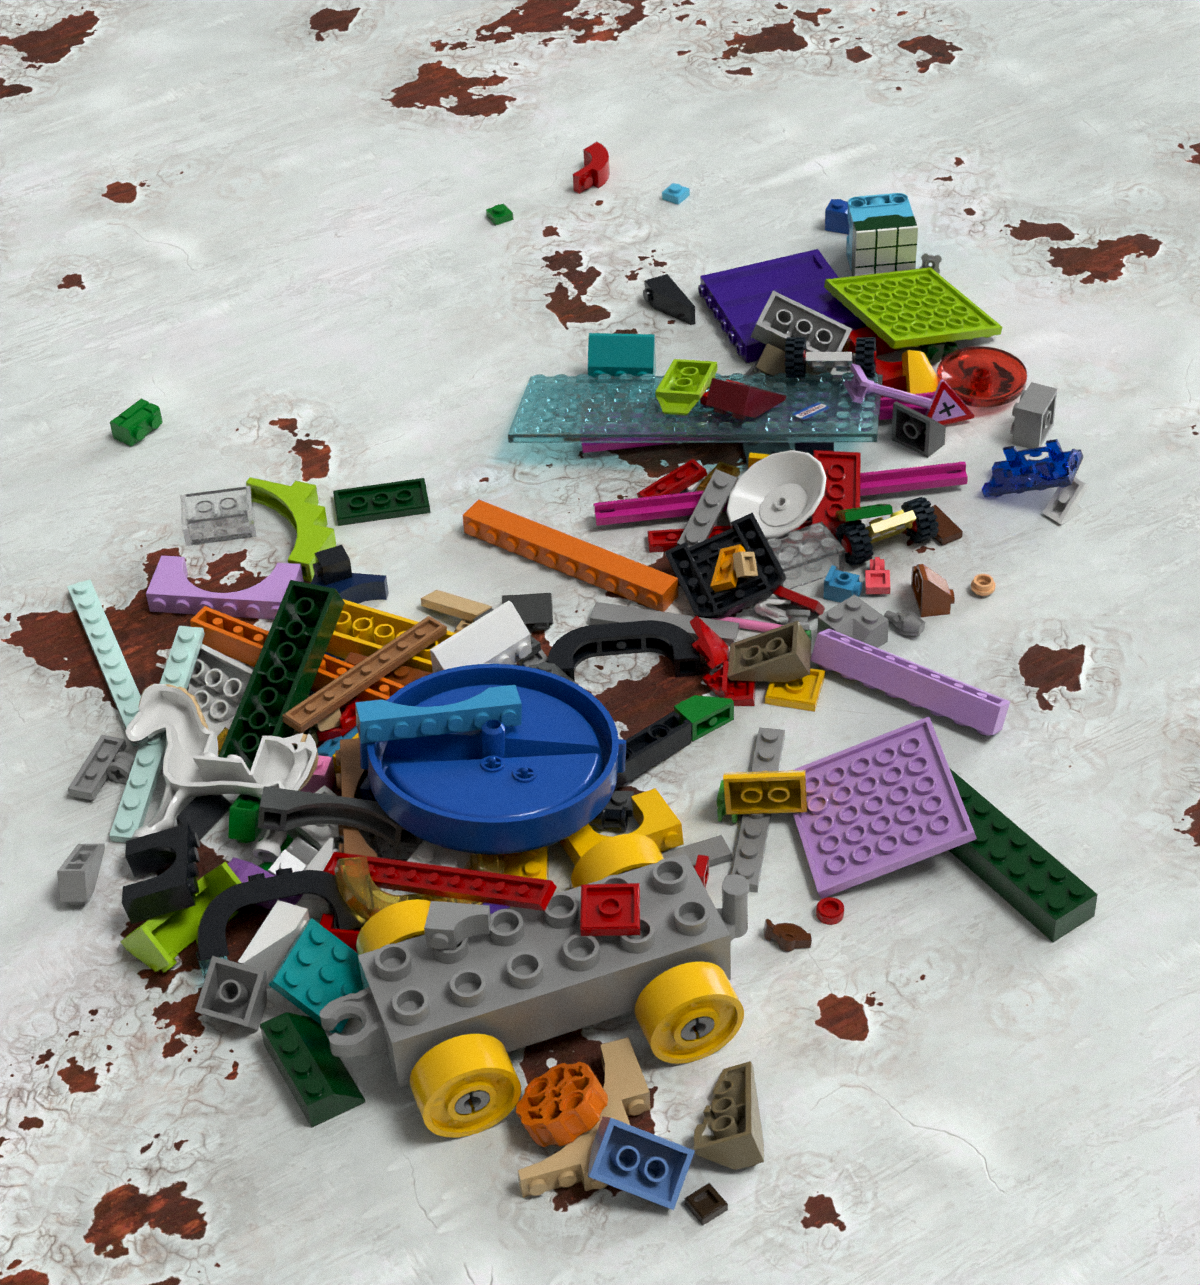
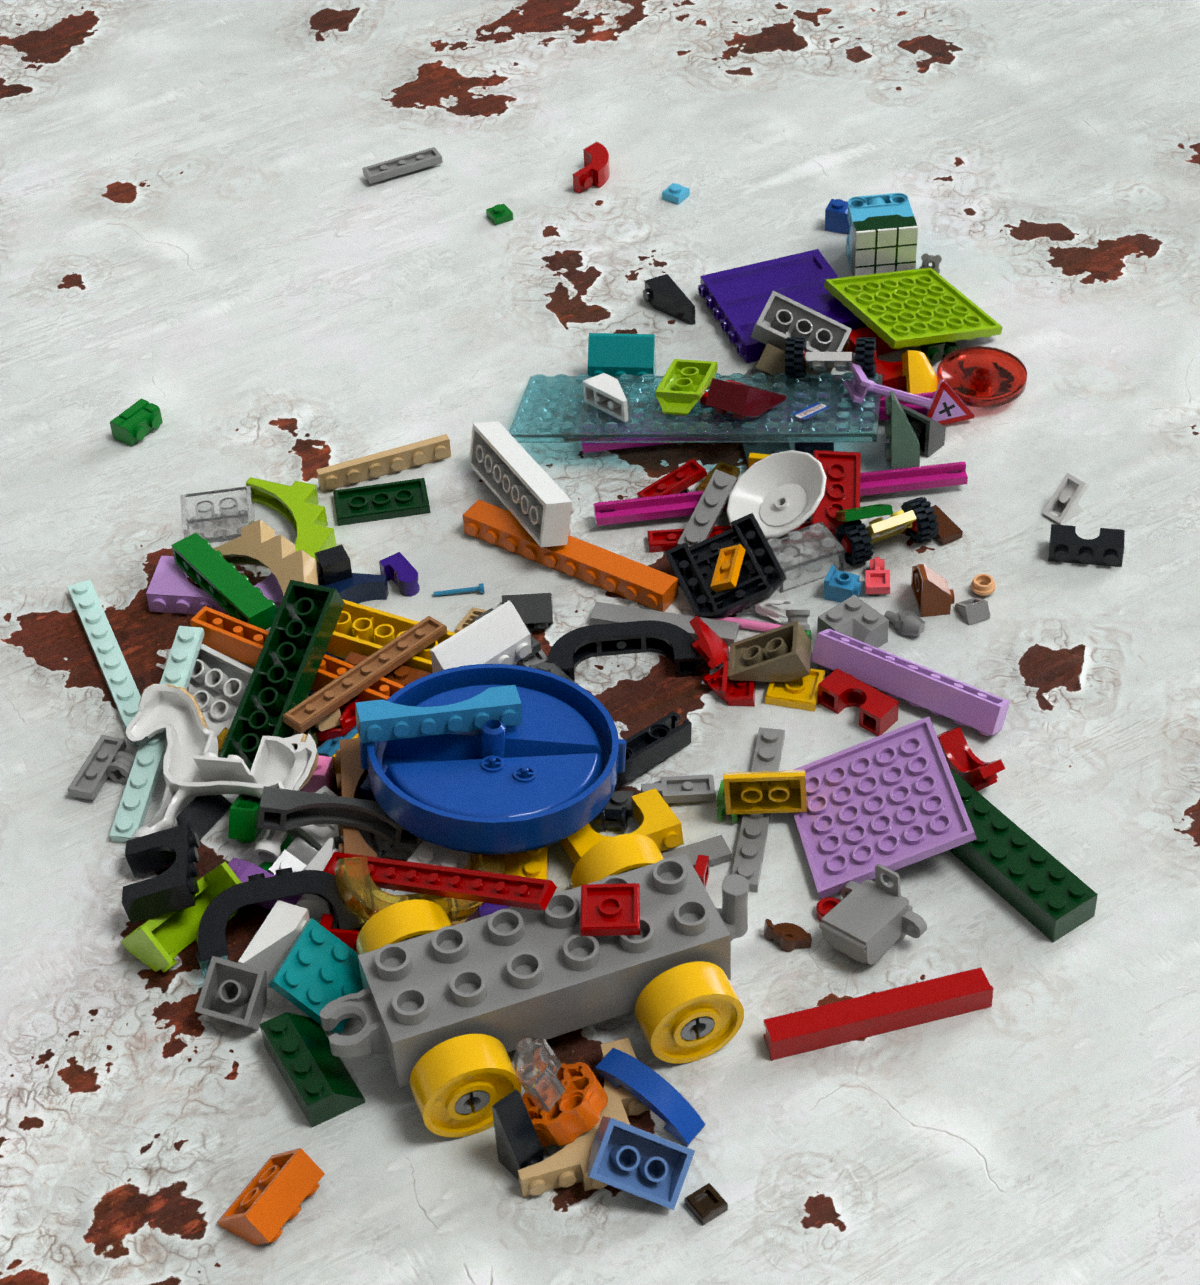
light grey slope [57,844,105,905] -> none
tan tile [421,590,492,622] -> none
light grey arch [424,901,492,950] -> none
green slope [674,695,734,742] -> none
dark tan wedge [694,1061,764,1170] -> none
tan plate [733,551,758,578] -> none
red tile [773,586,825,616] -> none
clear blue piece [982,439,1084,497] -> none
light grey slope [1010,382,1057,451] -> none
none -> green brick [171,533,277,630]
none -> tan arch [213,520,318,596]
none -> orange slope [216,1148,325,1245]
none -> tan plate [316,434,451,492]
none -> light grey plate [362,147,443,184]
none -> dark purple leg [379,552,420,597]
none -> dark azure piece [434,583,485,597]
none -> white brick [469,421,574,547]
none -> black slope [492,1089,544,1181]
none -> clear brick [513,1036,565,1112]
none -> white slope [582,373,629,422]
none -> blue slope [594,1048,706,1147]
none -> light grey hinge [641,774,716,803]
none -> red tile [763,967,994,1061]
none -> red arch [818,668,899,736]
none -> light grey piece [819,864,927,965]
none -> sand green slope [885,391,920,469]
none -> red arch [937,727,1005,791]
none -> light grey slope [955,597,990,625]
none -> black arch [1048,524,1125,567]

